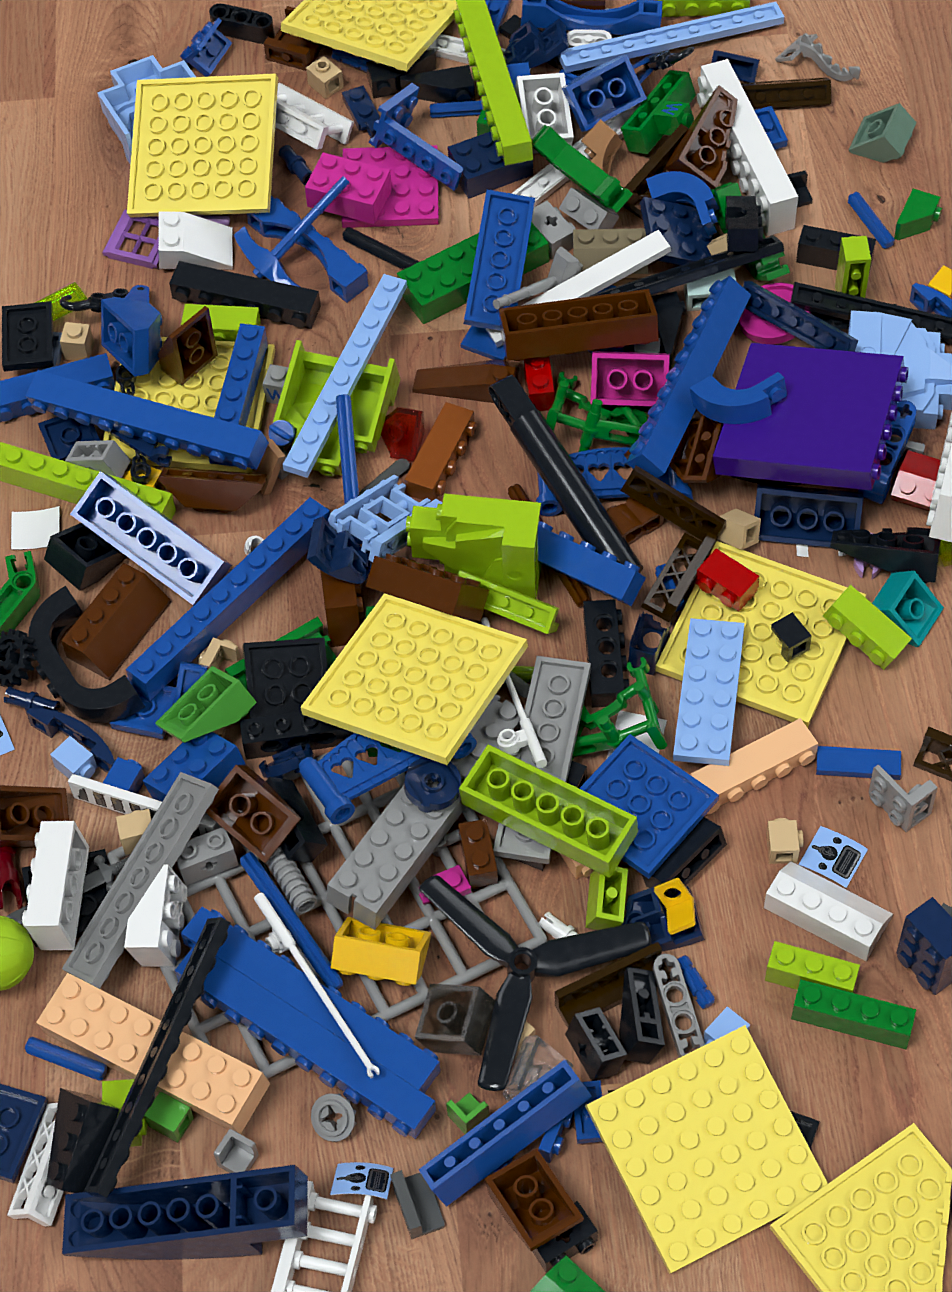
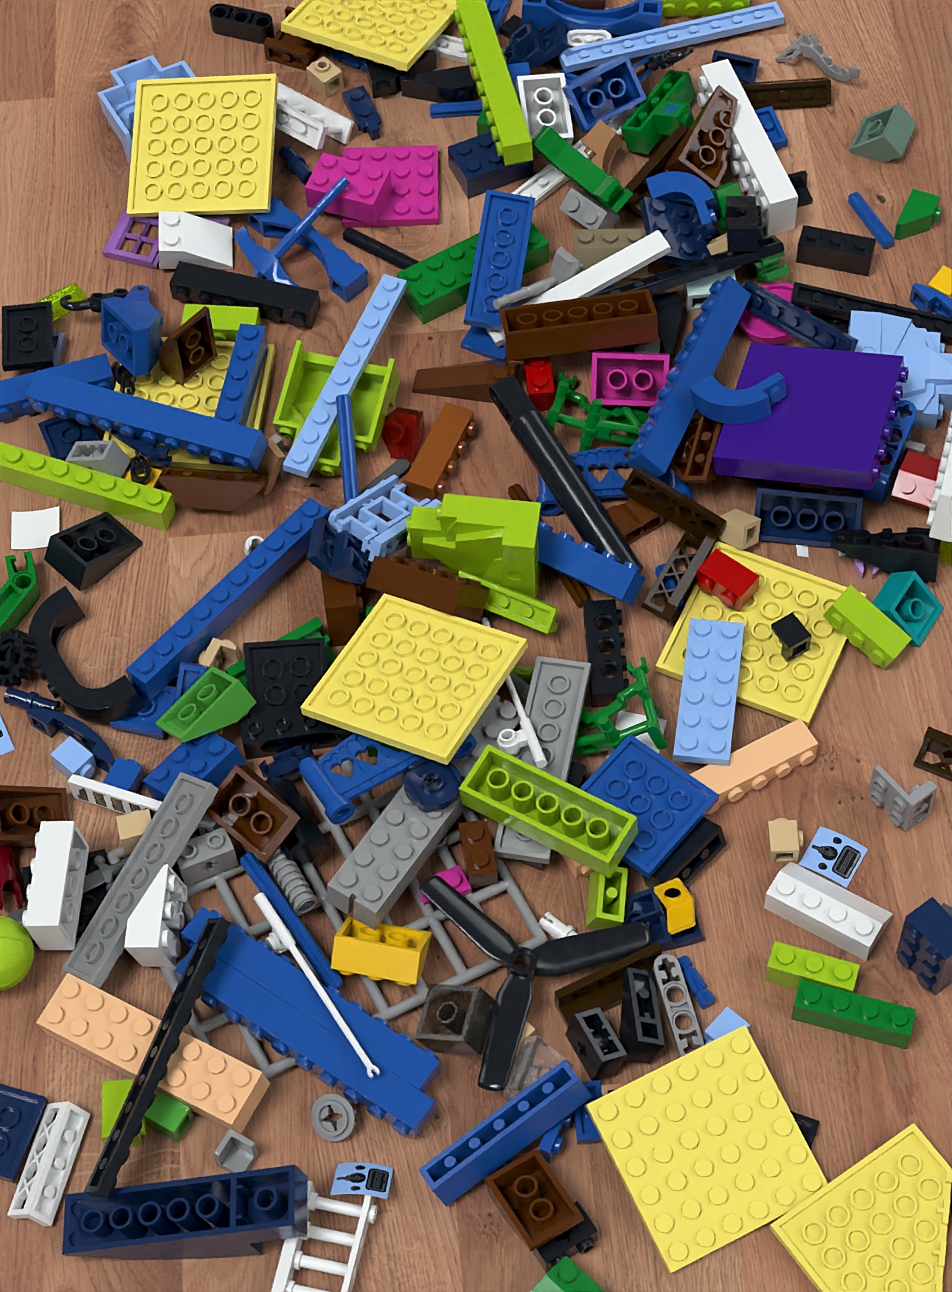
blue axle [25,1037,107,1081] -> none
black wedge [46,1088,120,1193] -> none
tan brick [60,322,94,361] -> none
reddish brown slope [61,563,171,681] -> none
brick [70,471,232,605] -> none
blue bracket [180,18,232,77] -> none
light grey brick [263,364,289,404] -> none
blue tile [269,420,295,446] -> none
blue bracket [369,83,463,191] -> none
dark grey panel [390,1170,445,1240] -> none
bright green panel [446,1092,489,1134] -> none
light grey brick [531,201,576,260] -> none
dark blue piece [628,611,672,675] -> none
blue tile [816,746,901,780] -> none
lime brick [835,236,871,298] -> none

